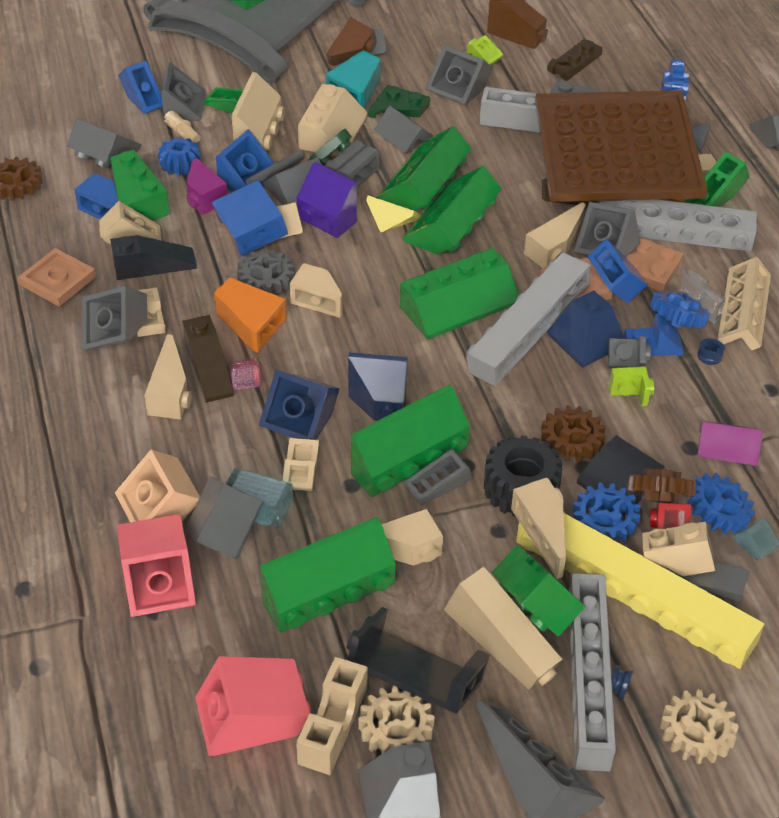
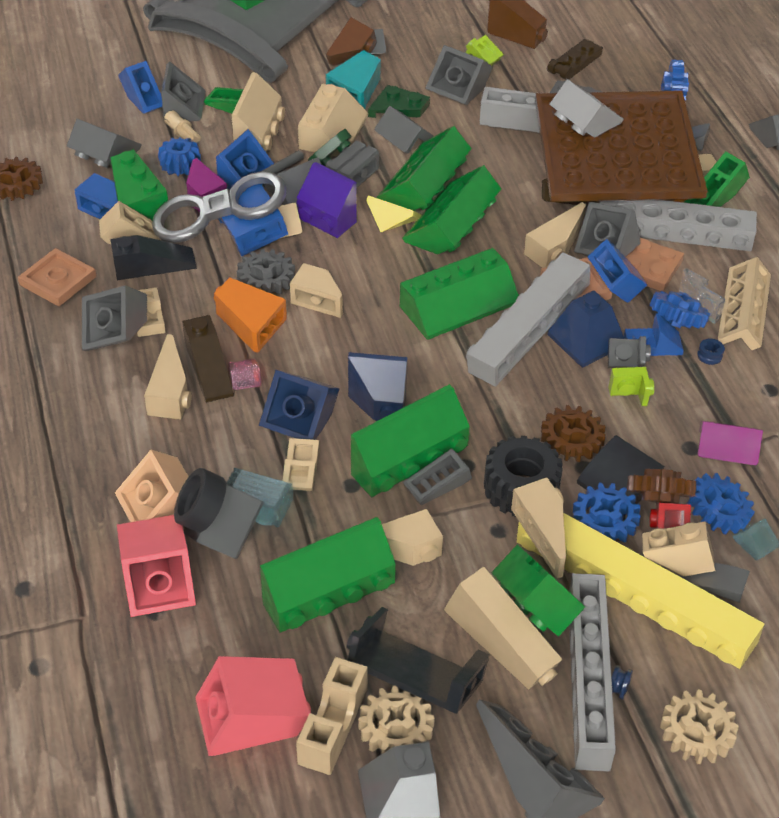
none -> flat silver bar [152,171,287,243]
none -> black tyre [174,468,226,533]
none -> light grey slope [550,79,624,137]

